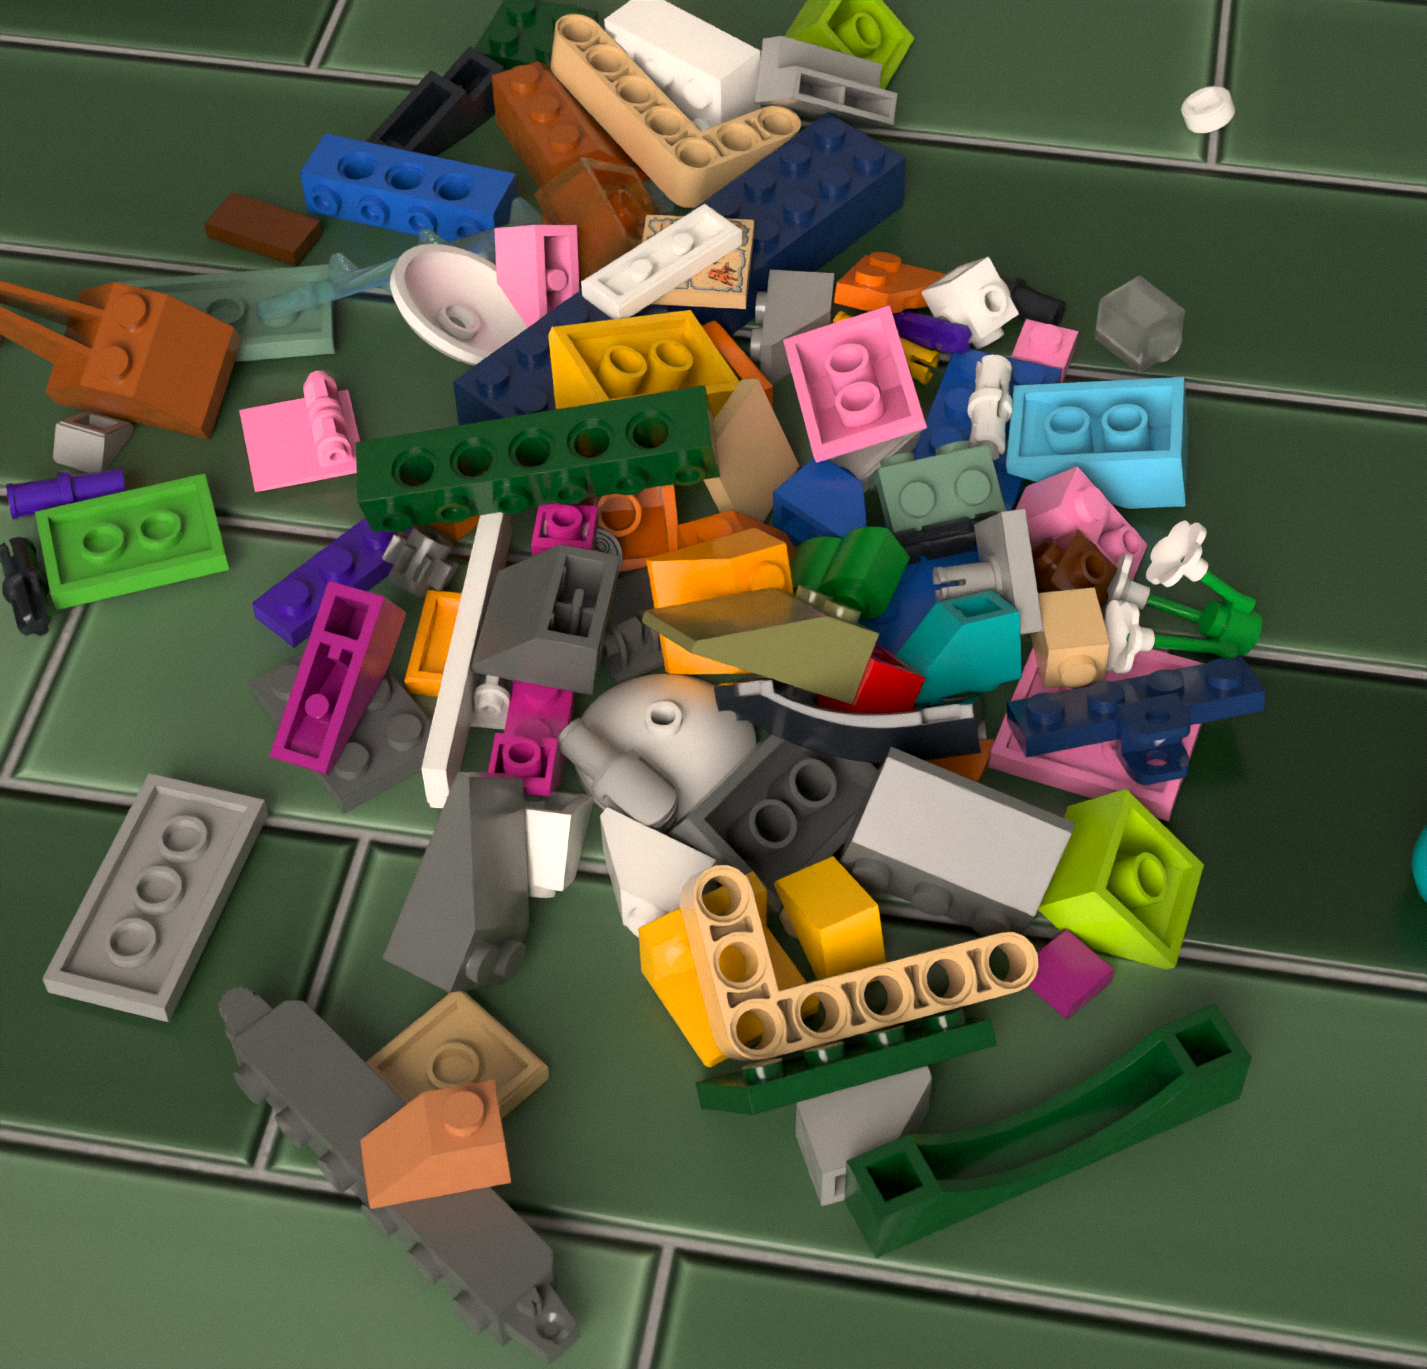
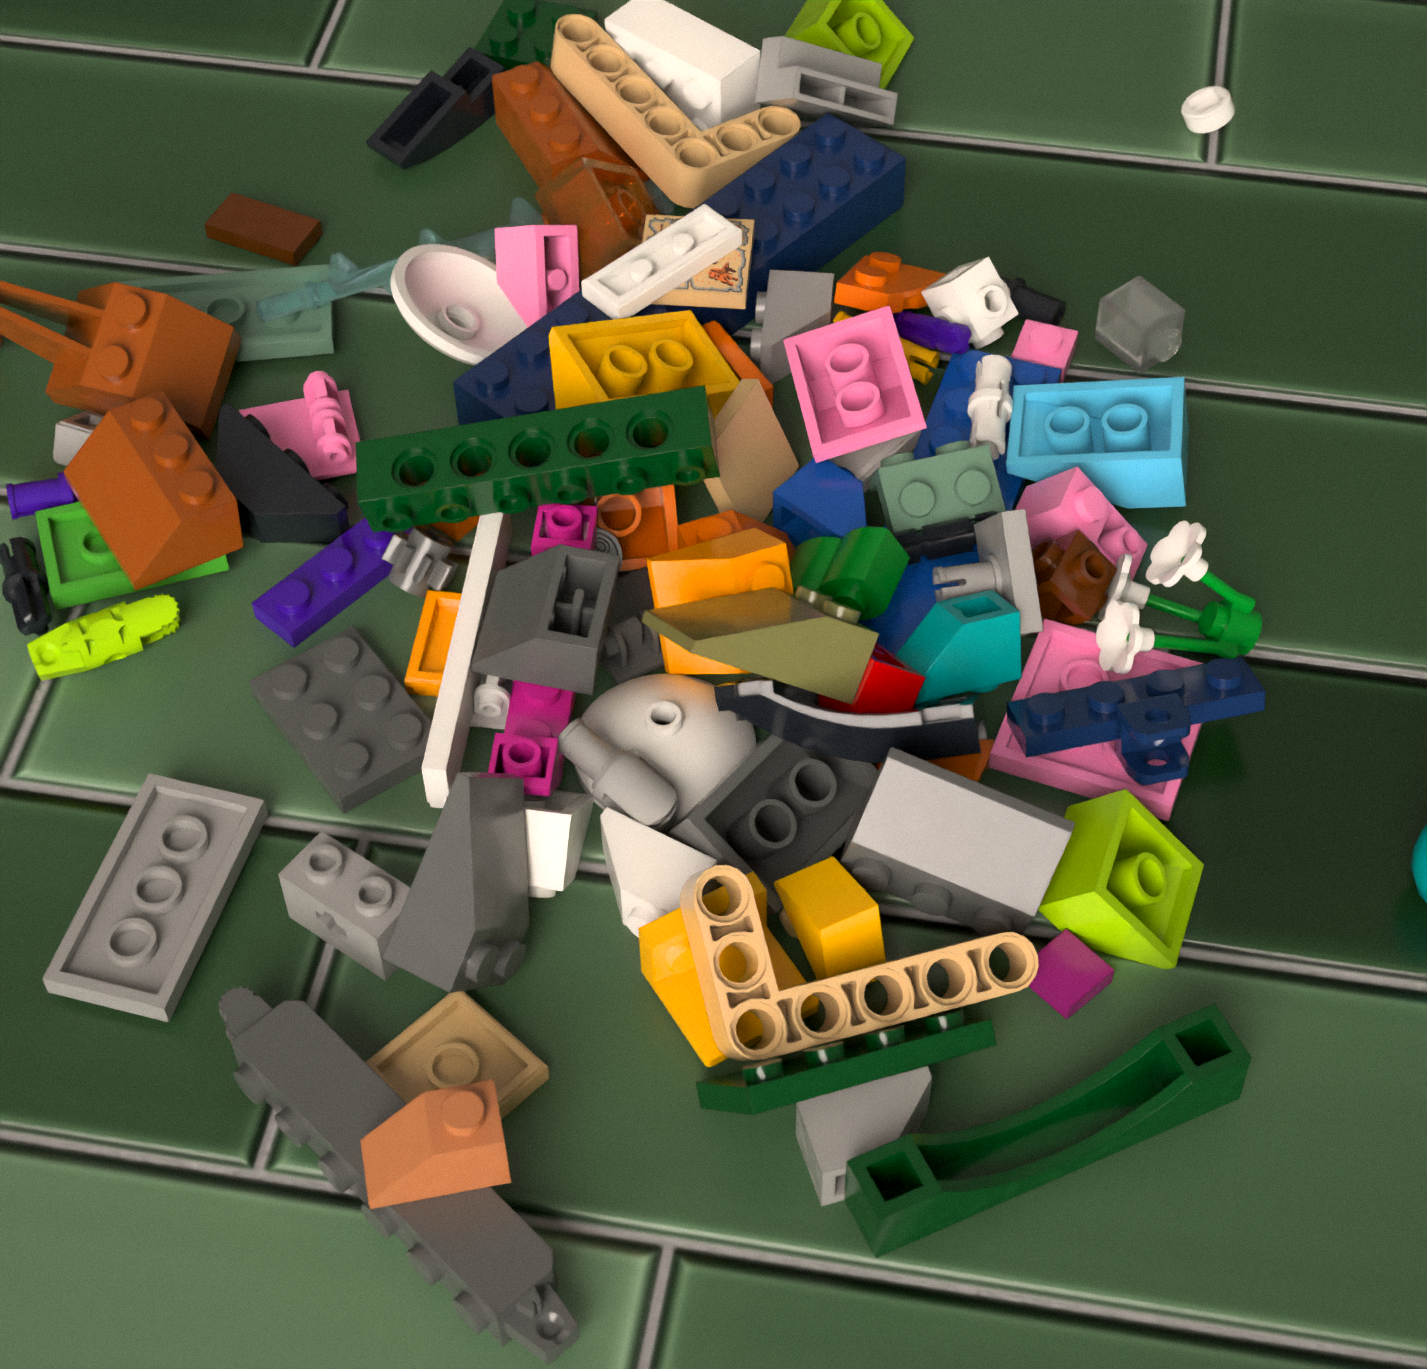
magenta slope [269,581,406,775] -> none
blue brick [300,133,520,253] -> none
tan brick [1030,588,1110,688] -> none
none -> lime hinge [27,593,181,681]
none -> dark orange slope [63,390,243,591]
none -> black slope [216,402,350,543]
none -> light grey brick [278,831,410,981]

